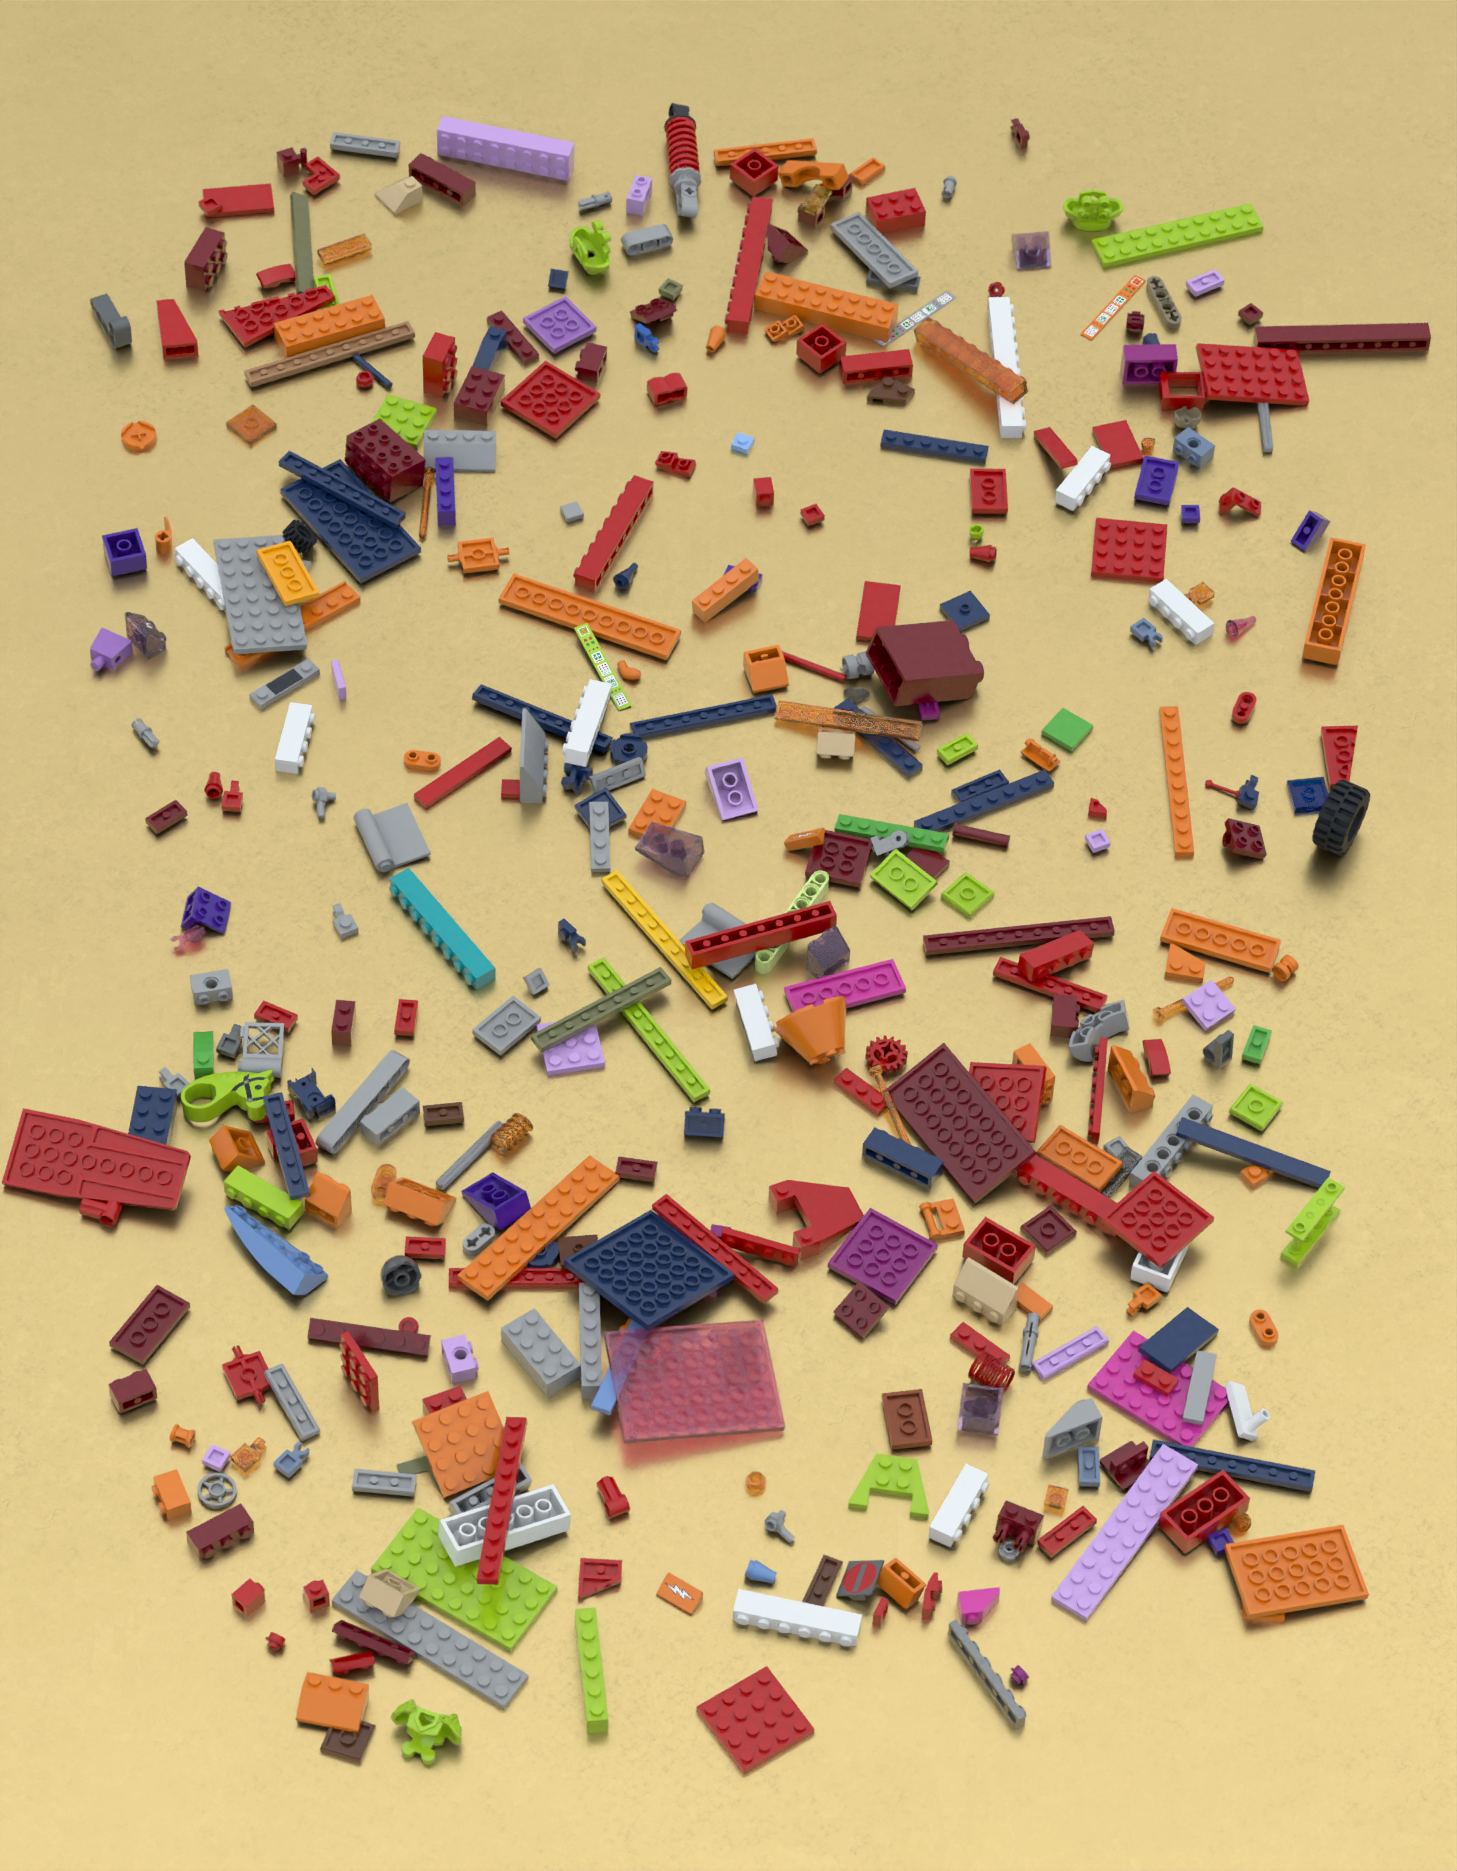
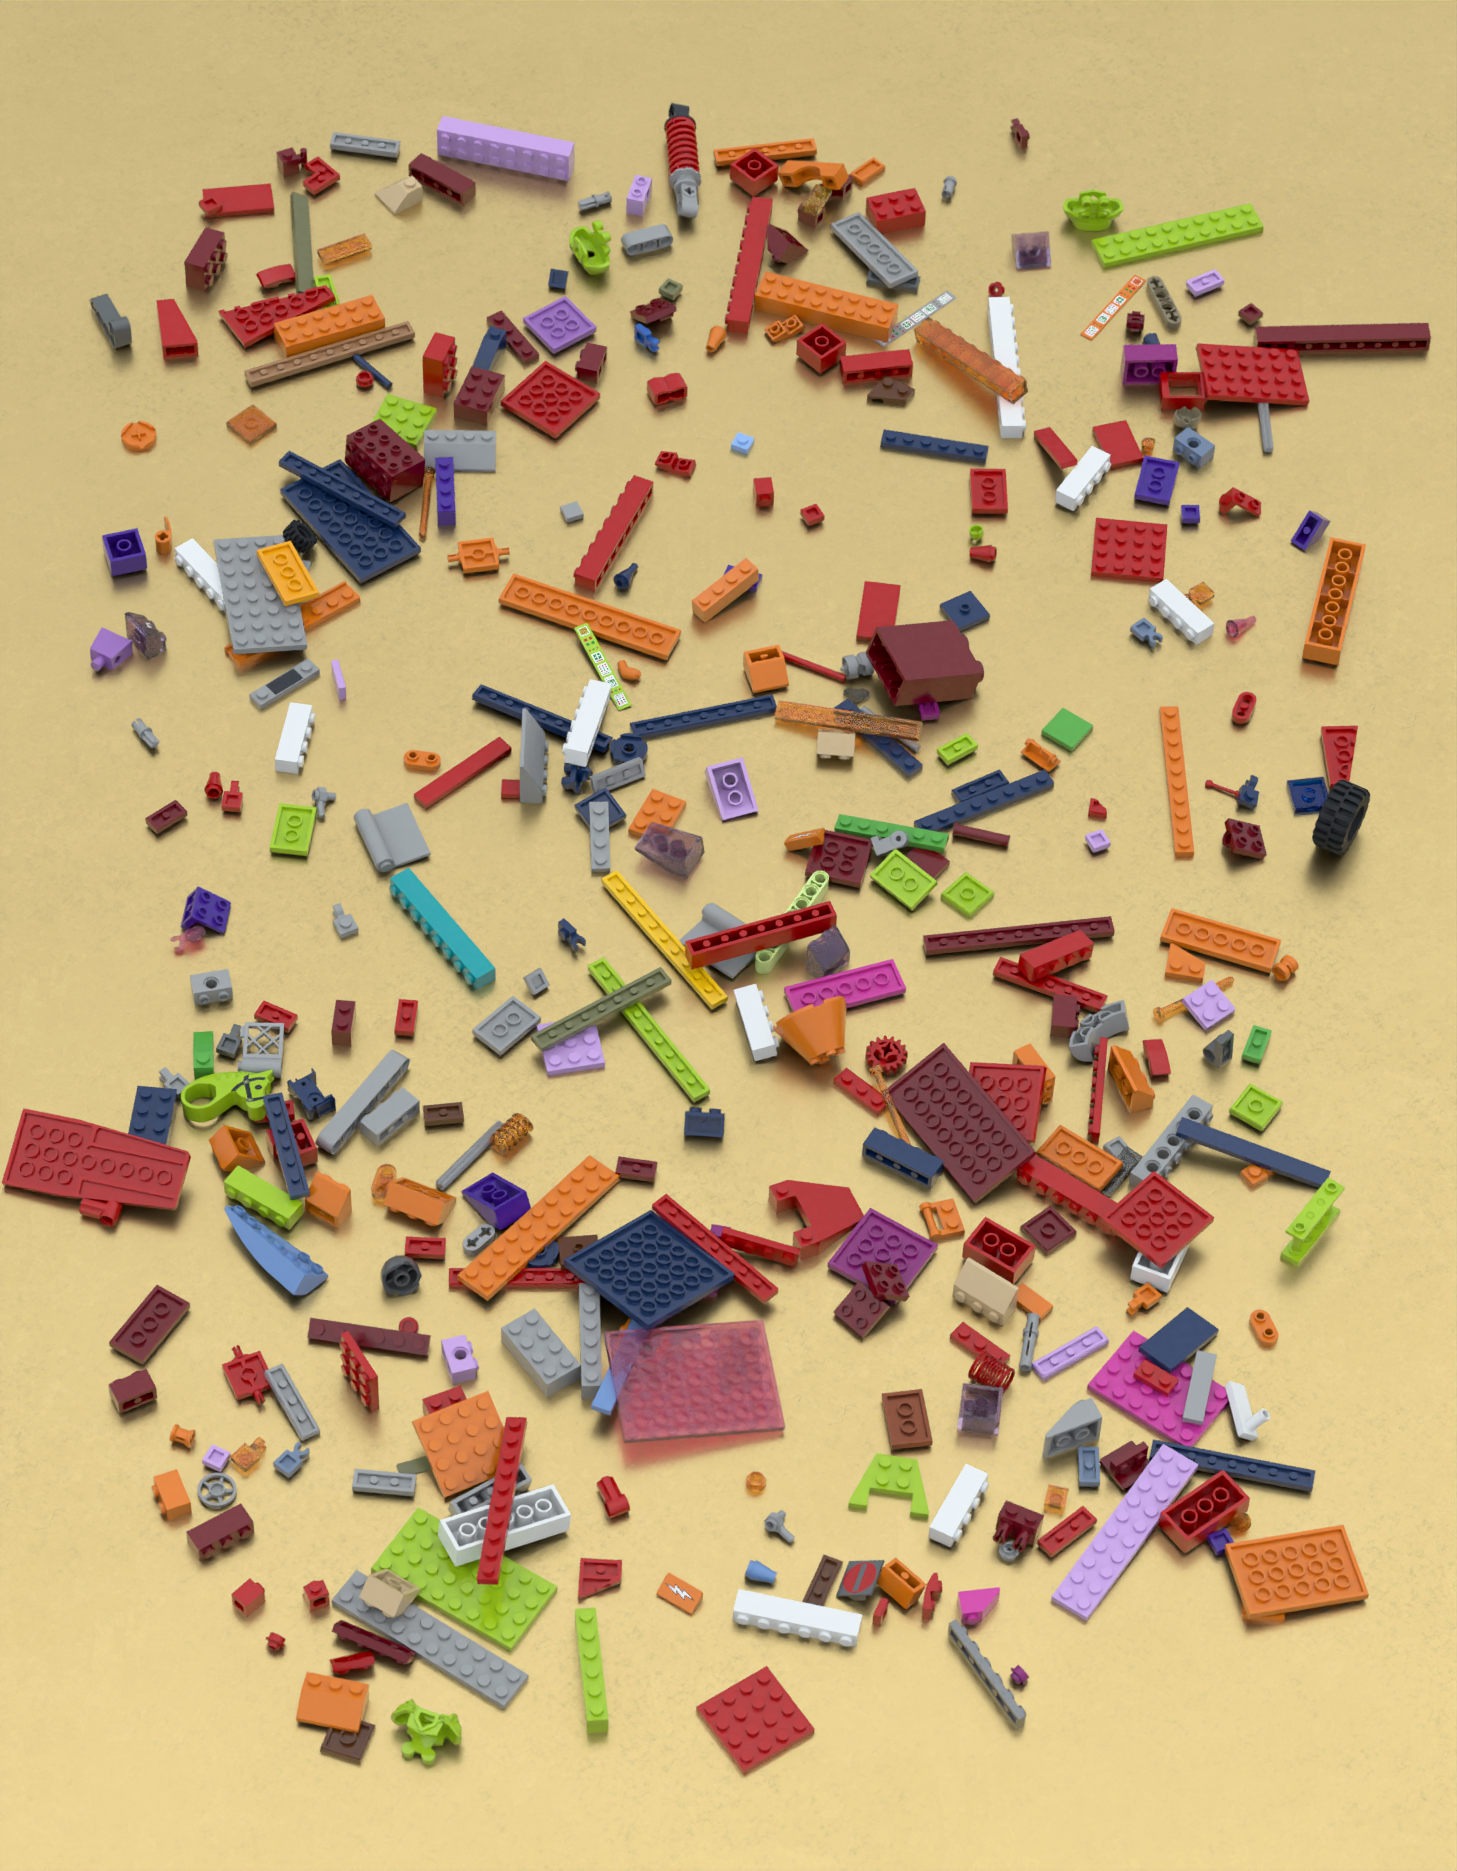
none -> lime plate [270,803,317,856]
none -> dark red plate [861,1261,910,1302]

